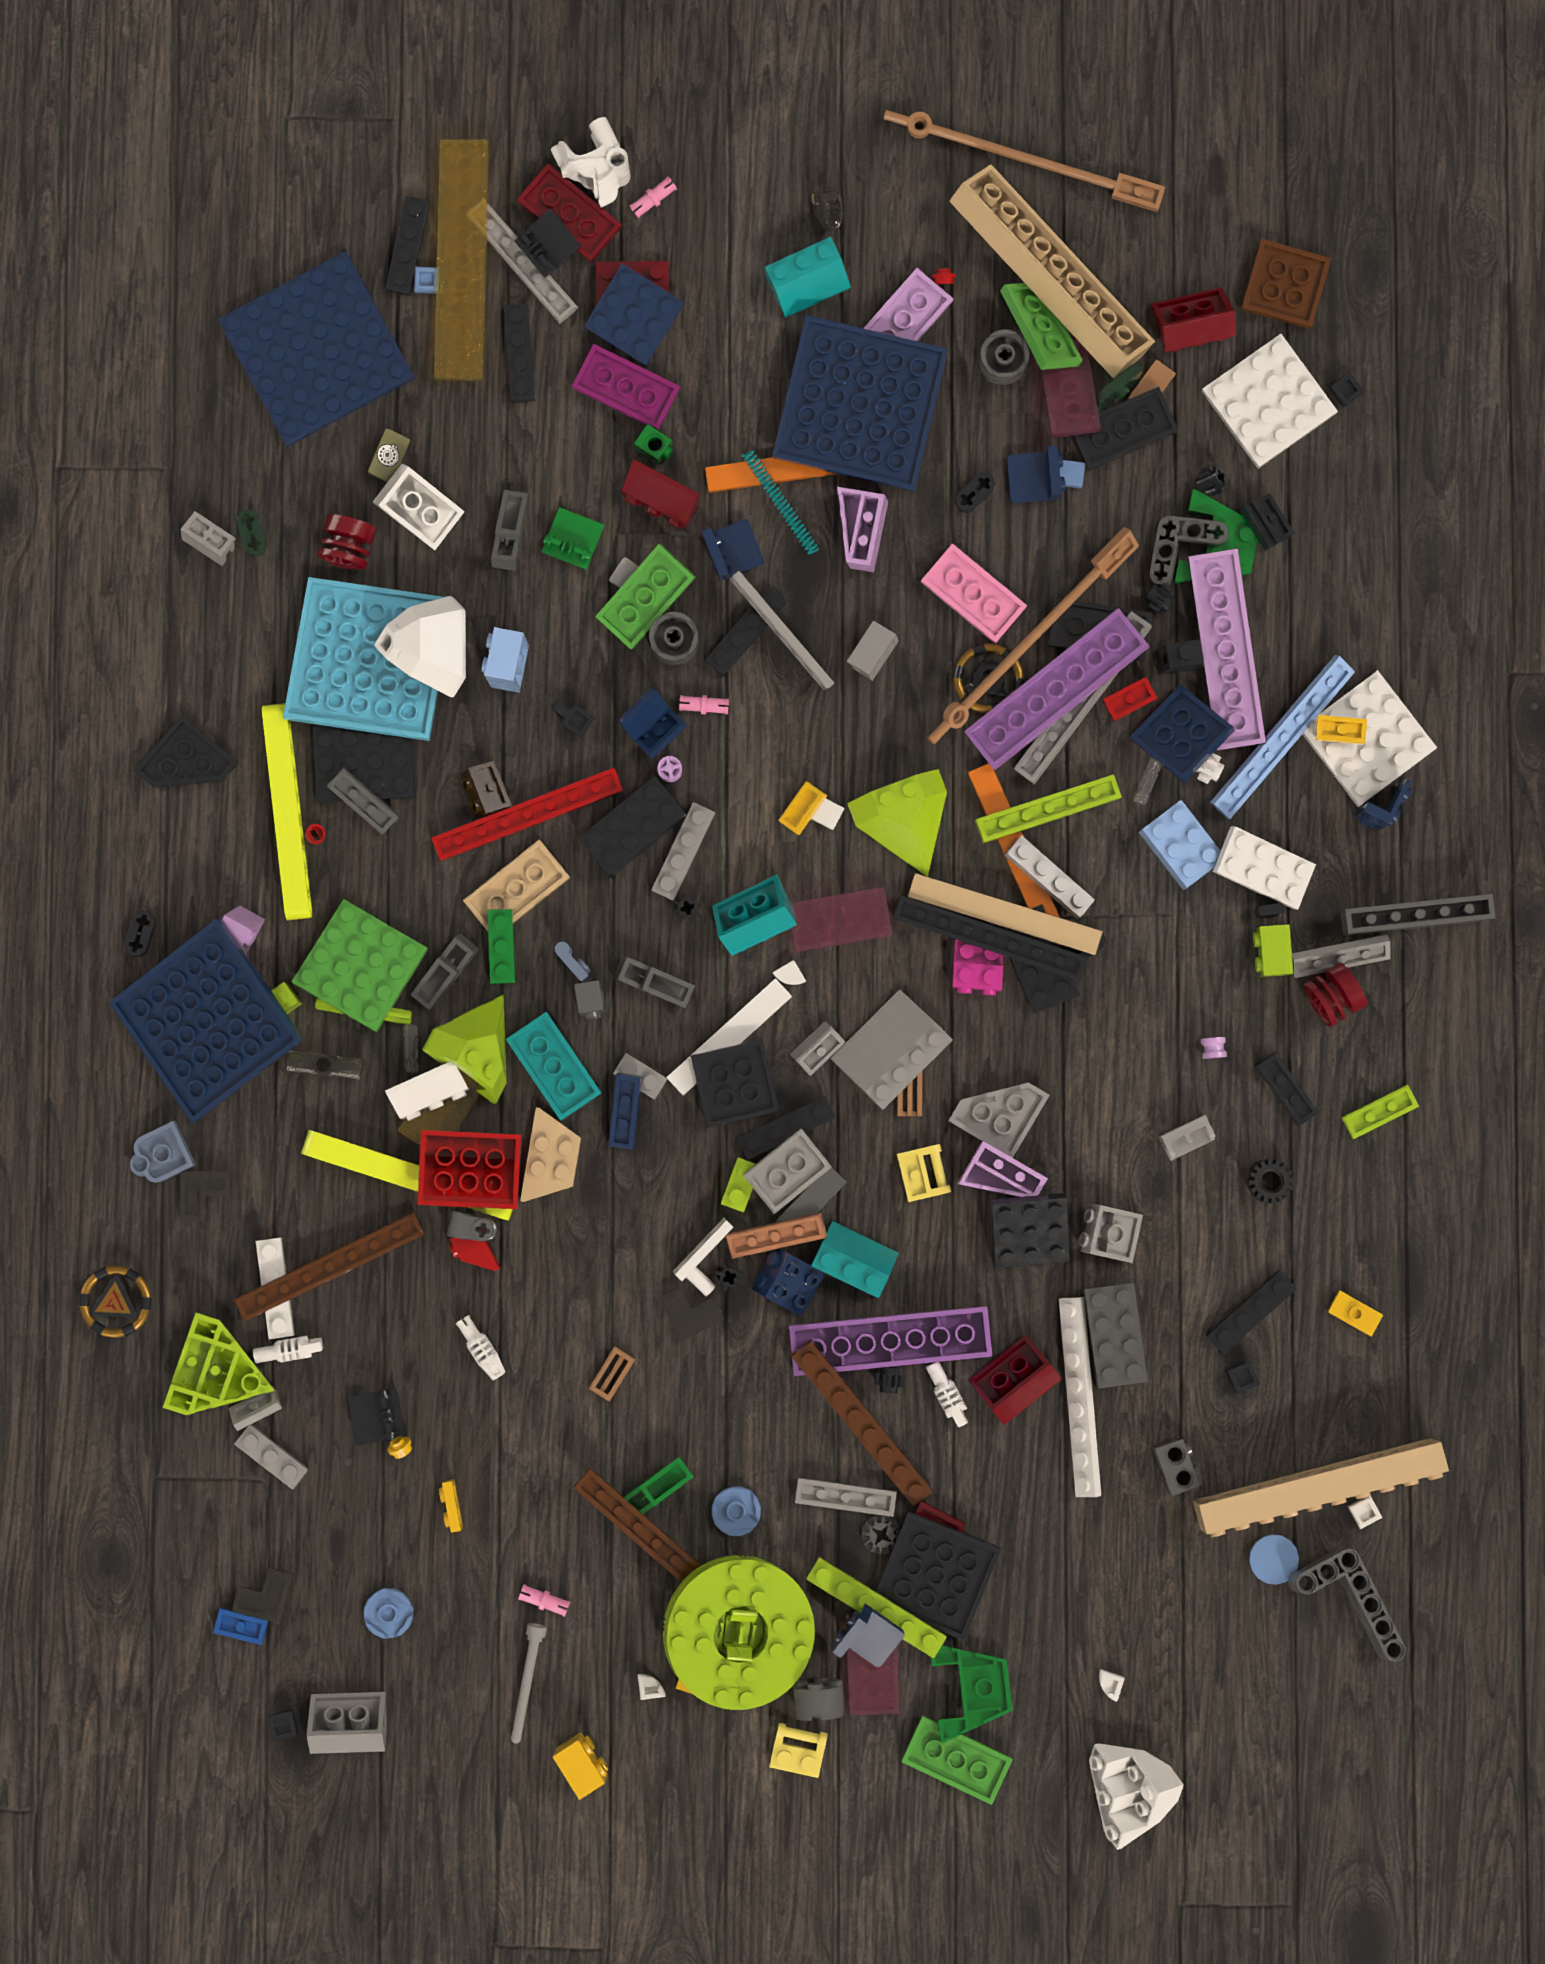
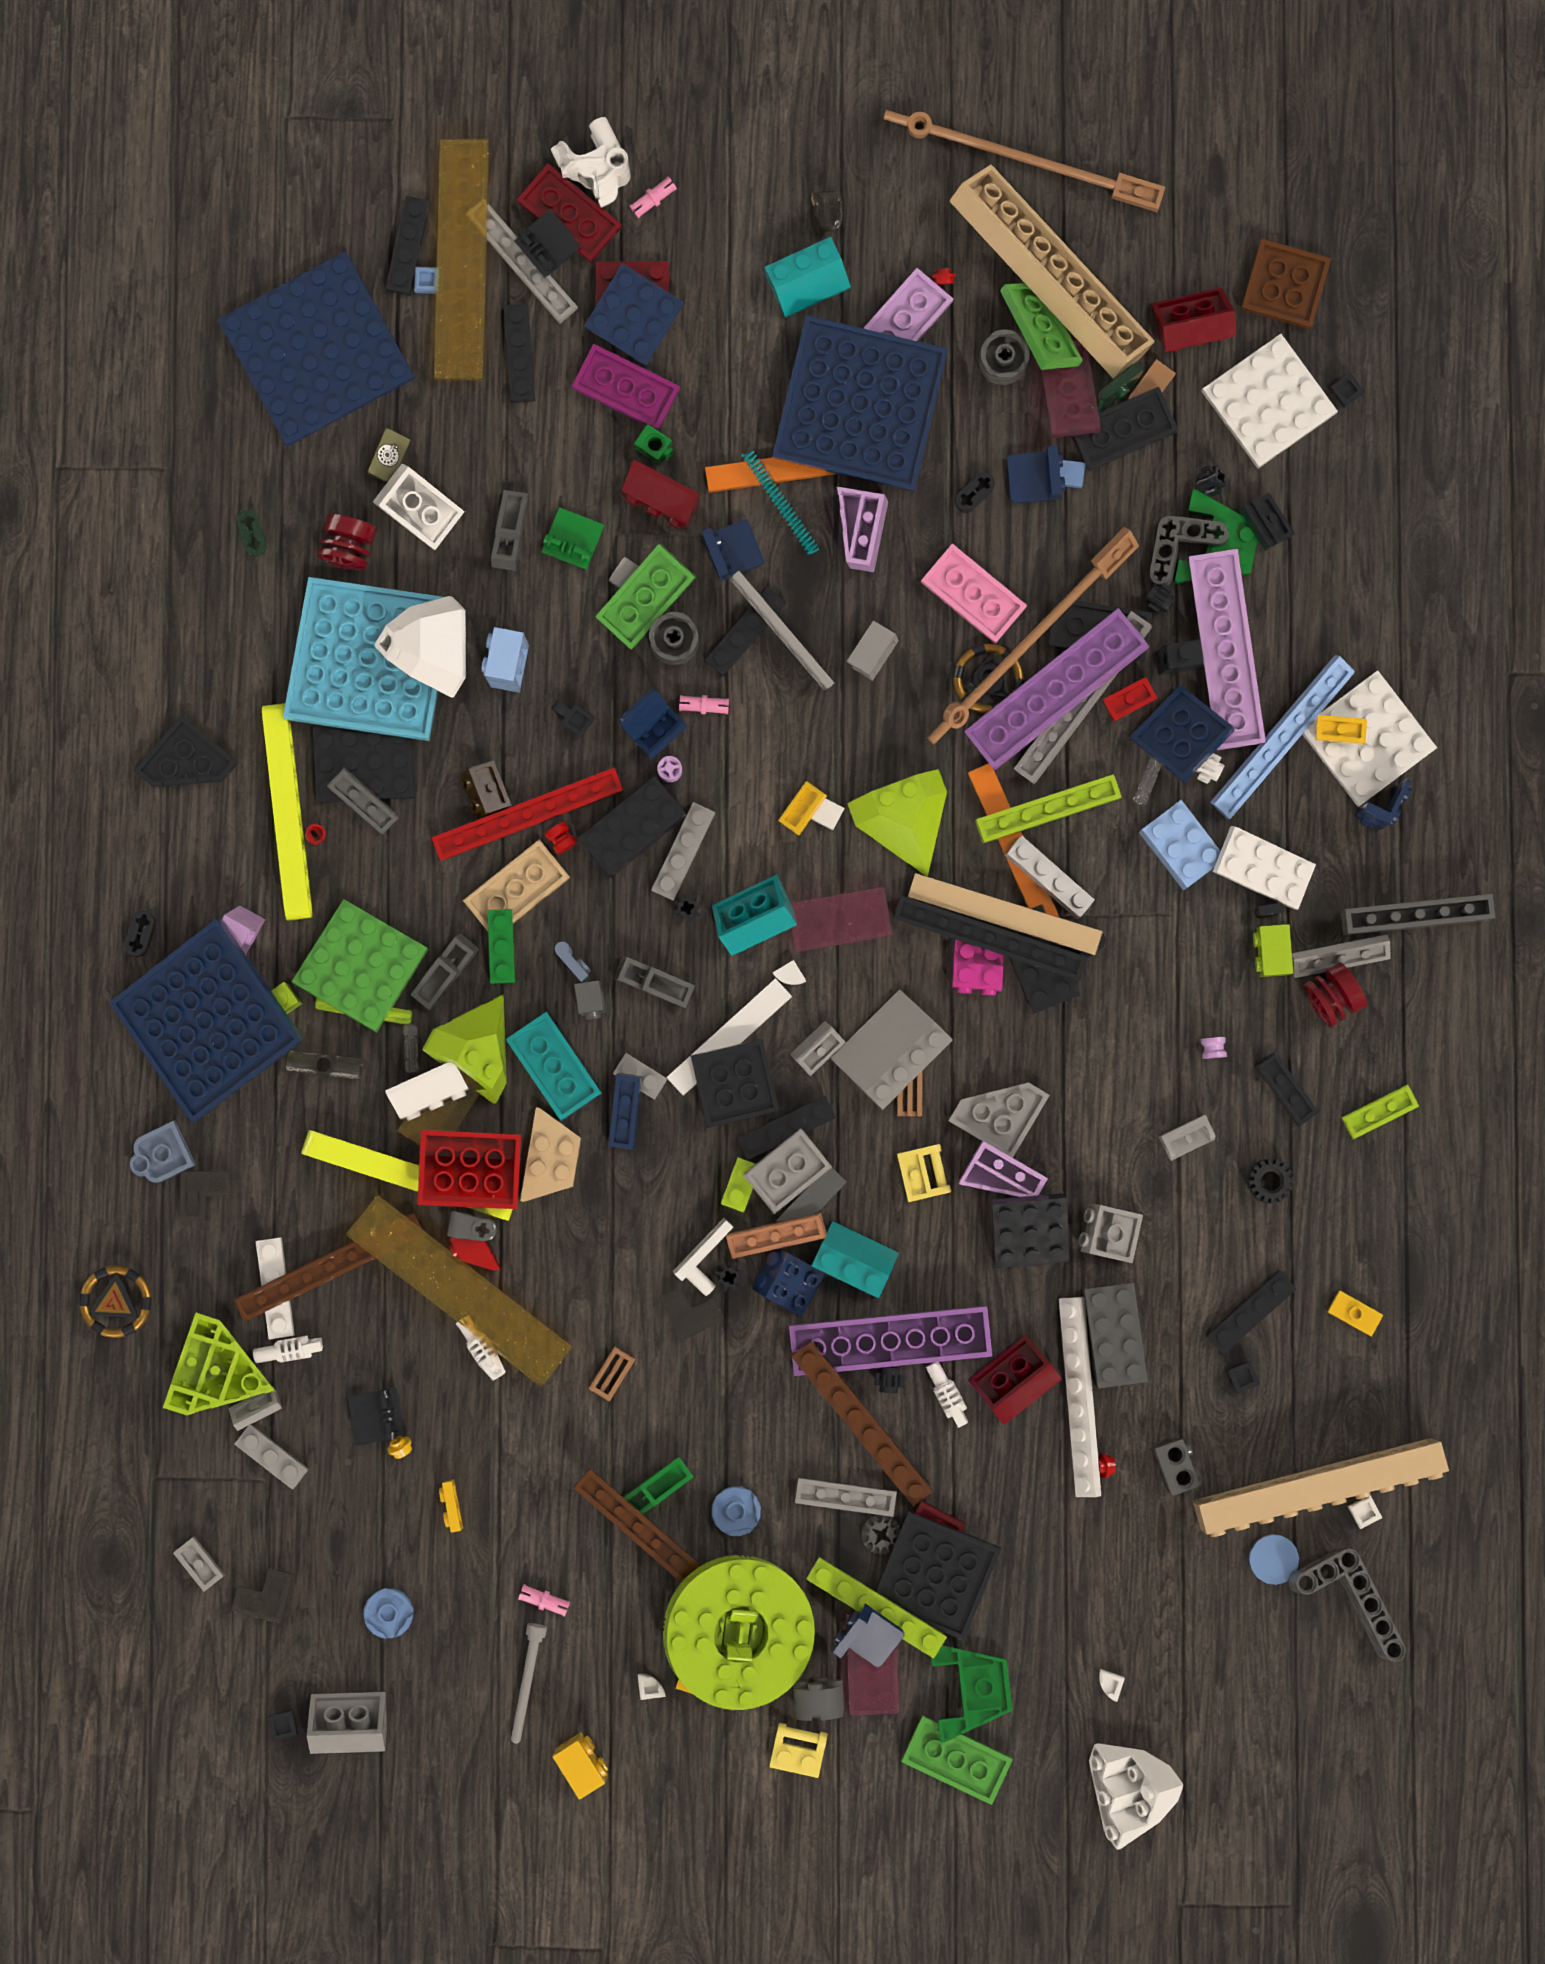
light grey hinge [180,511,235,566] -> none
blue plate [213,1607,269,1645] -> none
none -> light grey plate [173,1536,225,1592]
none -> clear yellow plate [346,1195,572,1387]
none -> red wheel [544,821,578,855]
none -> red plate [1098,1453,1116,1478]

